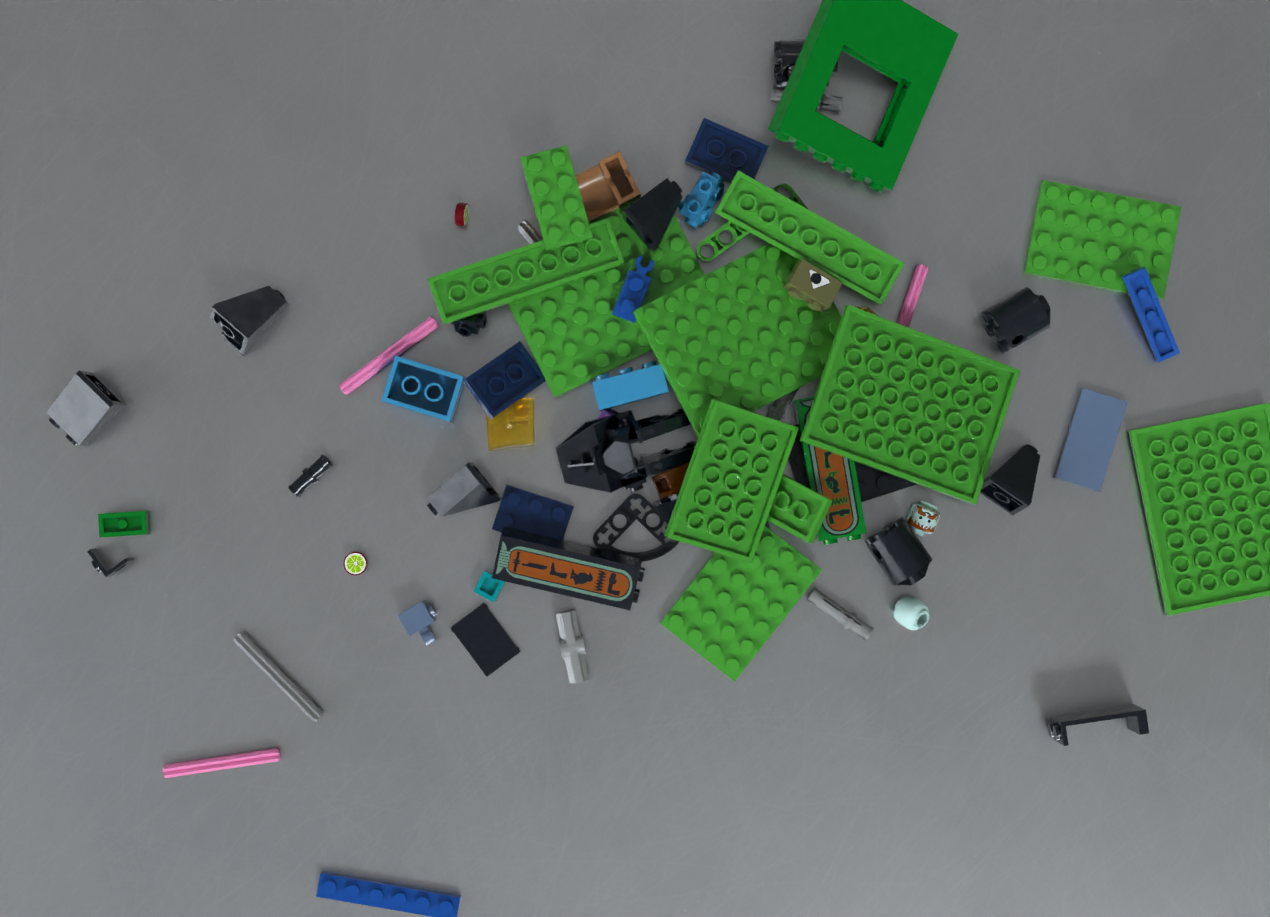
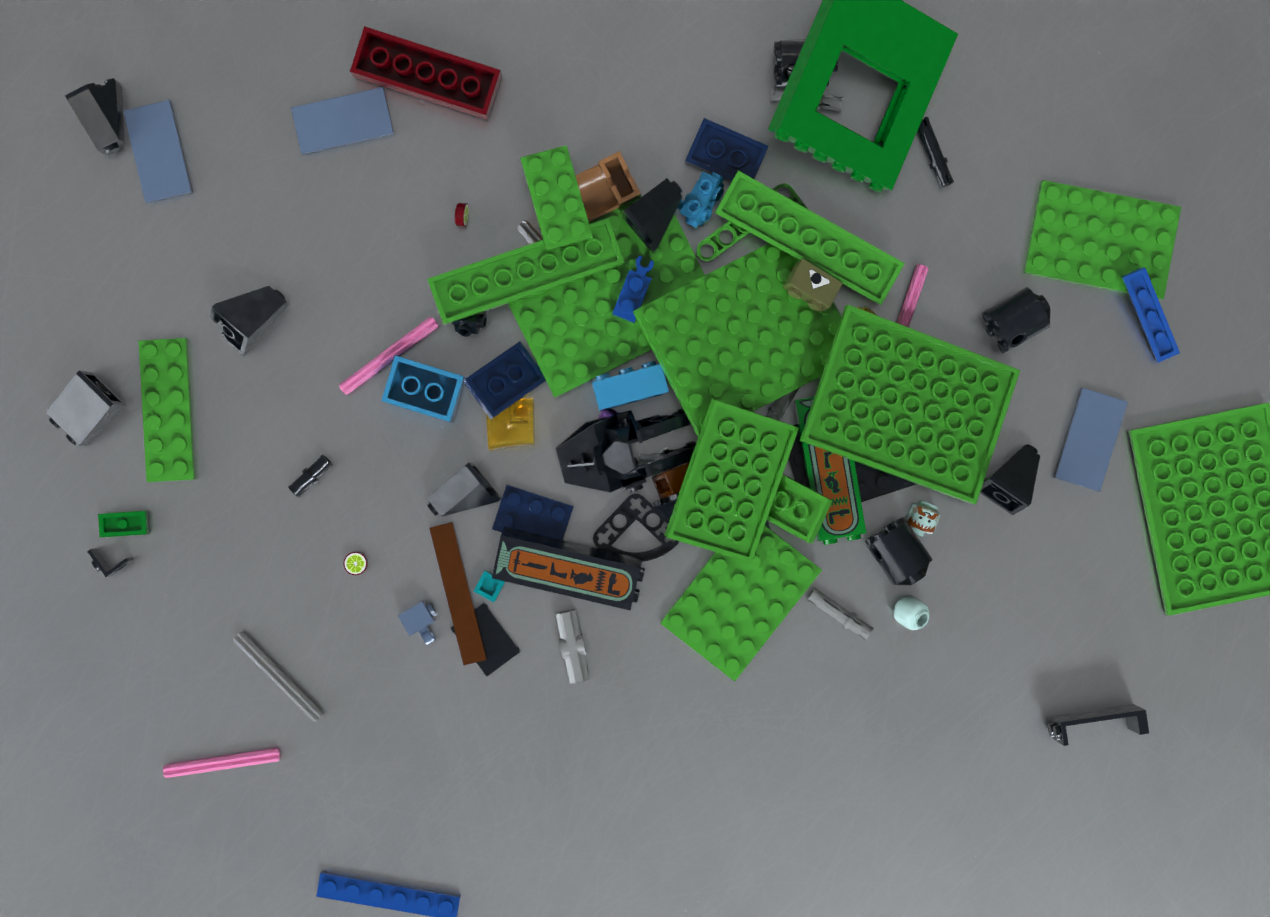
none -> black slope [65,78,125,155]
none -> sand blue tile [123,100,193,203]
none -> bright green plate [138,338,196,482]
none -> sand blue tile [291,87,394,155]
none -> dark red brick [350,26,502,120]
none -> reddish brown tile [429,522,487,666]
none -> black pin [918,117,954,188]

